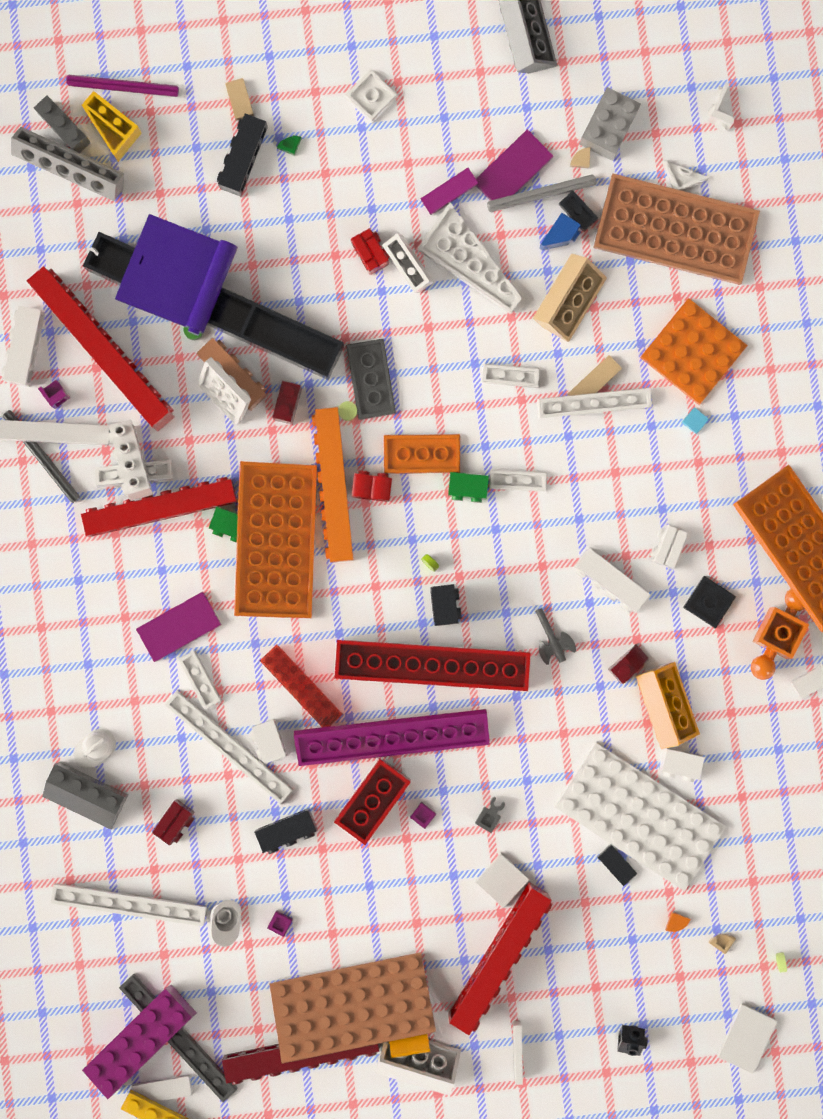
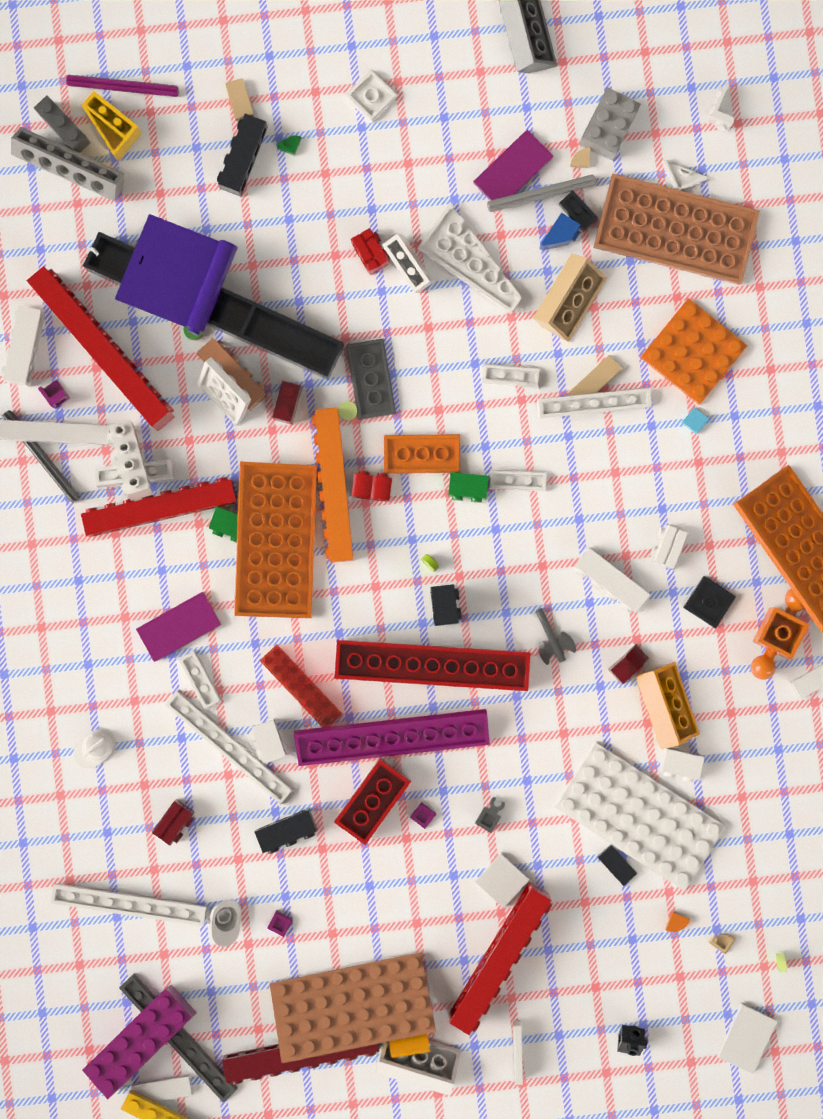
dark grey slope [42,762,129,830] -> none
magenta tile [420,167,479,215] -> none

